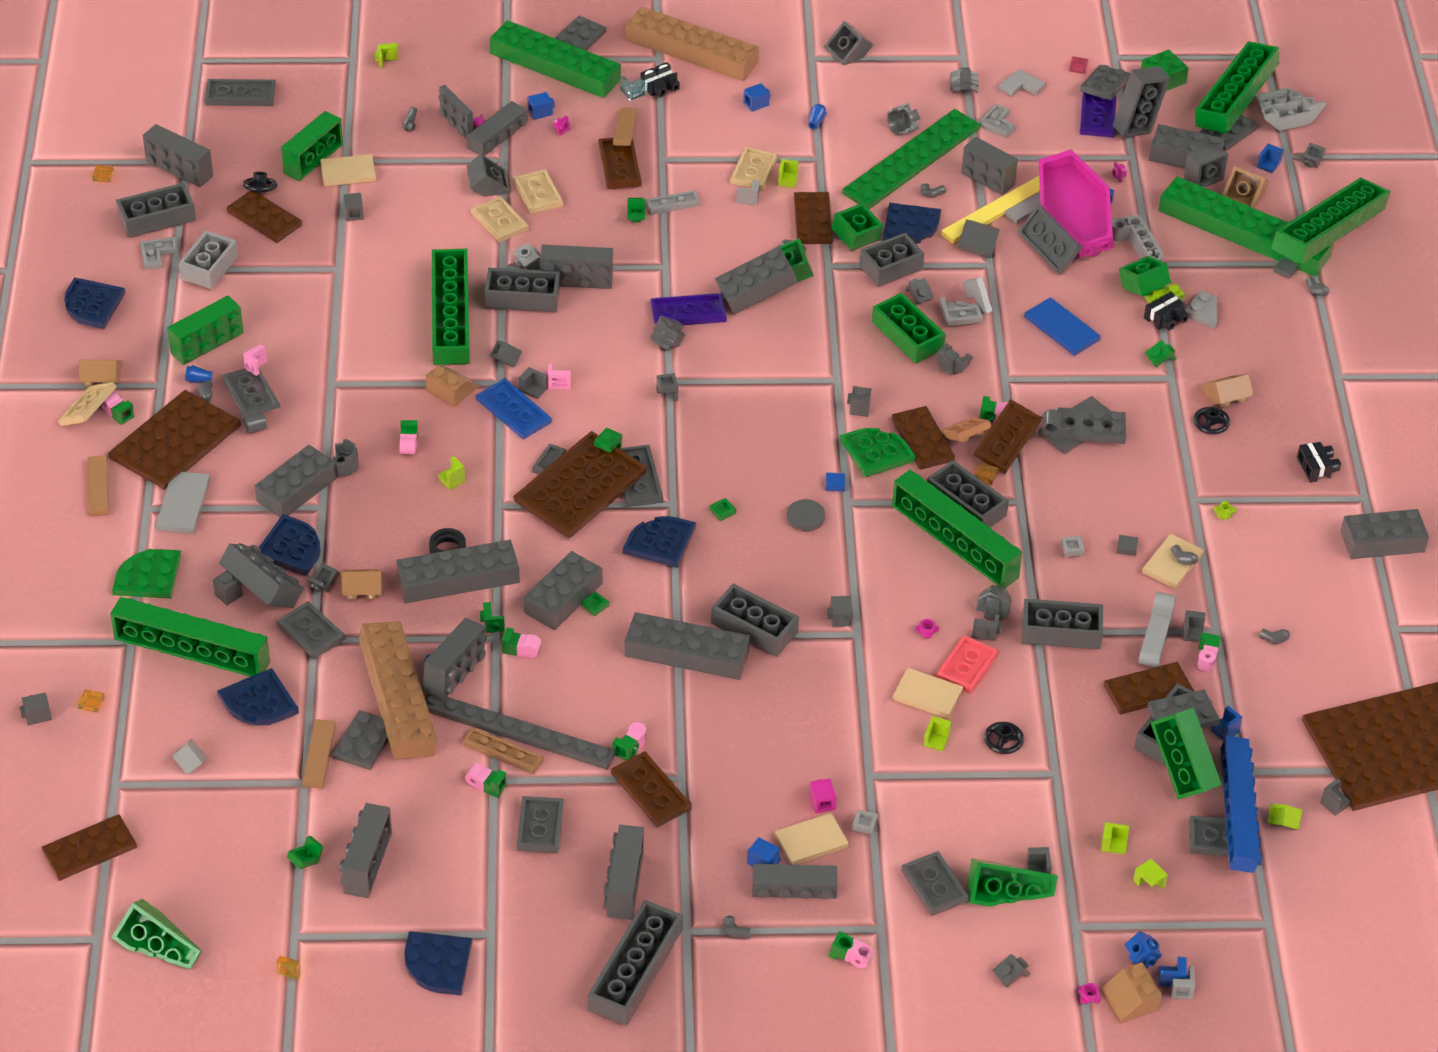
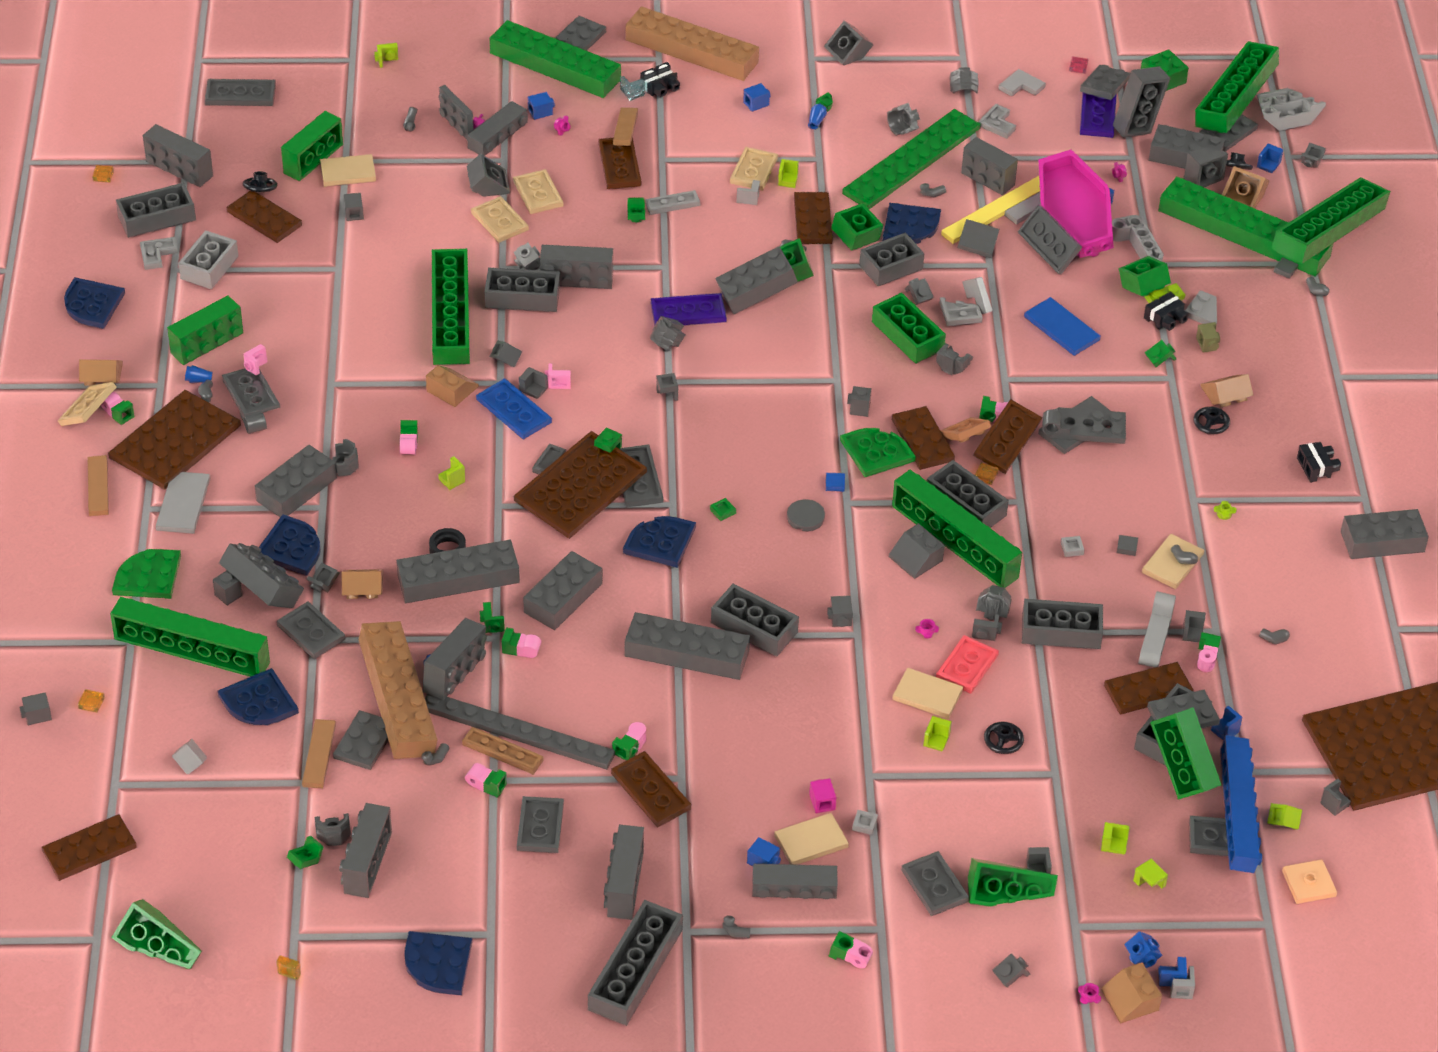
green tile [581,591,609,616] -> none
none -> dark grey hair [315,813,351,846]
none -> dark grey arm [421,743,450,765]
none -> green tile [816,92,833,112]
none -> dark grey slope [889,523,945,579]
none -> olive brick [1196,322,1220,352]
none -> black piece [1226,152,1253,170]
none -> light nougat plate [1282,860,1337,904]

